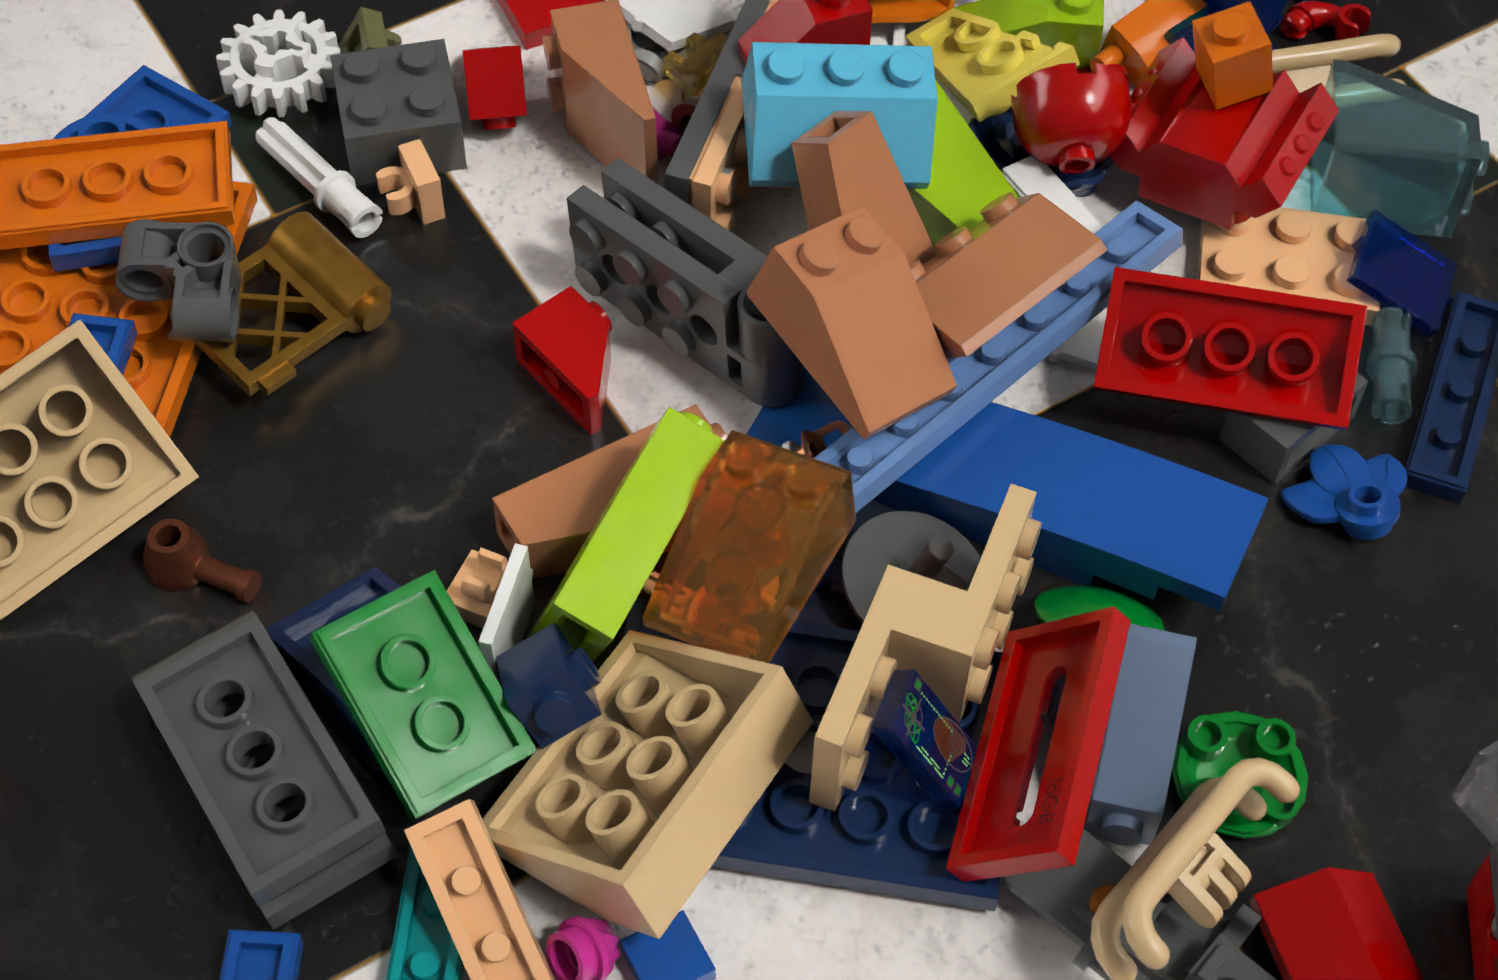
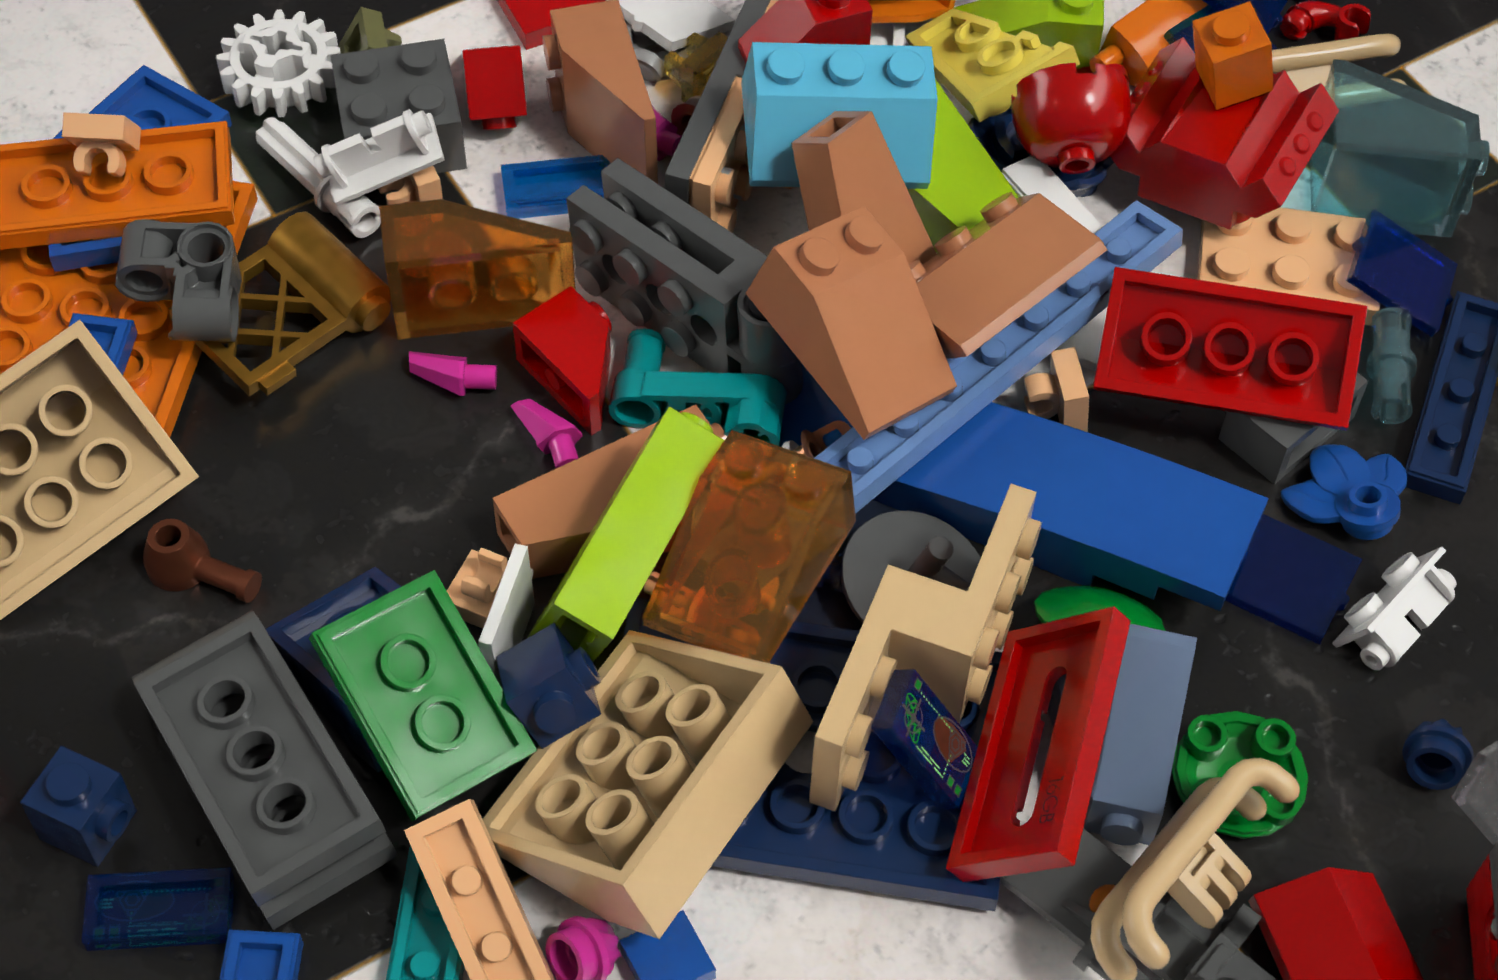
none -> dark blue brick [20,745,137,867]
none -> light nougat tile [62,112,141,177]
none -> clear blue tile [82,867,234,951]
none -> white hinge [313,109,445,206]
none -> clear orange slope [379,199,576,340]
none -> dark pink bar [409,351,497,396]
none -> clear blue tile [501,155,611,220]
none -> dark pink bar [510,399,583,468]
none -> teal beam [608,328,787,458]
none -> light nougat tile [1024,347,1089,432]
none -> clear blue piece [1225,514,1362,644]
none -> white hinge [1332,546,1457,671]
none -> dark blue plate [1402,718,1474,790]

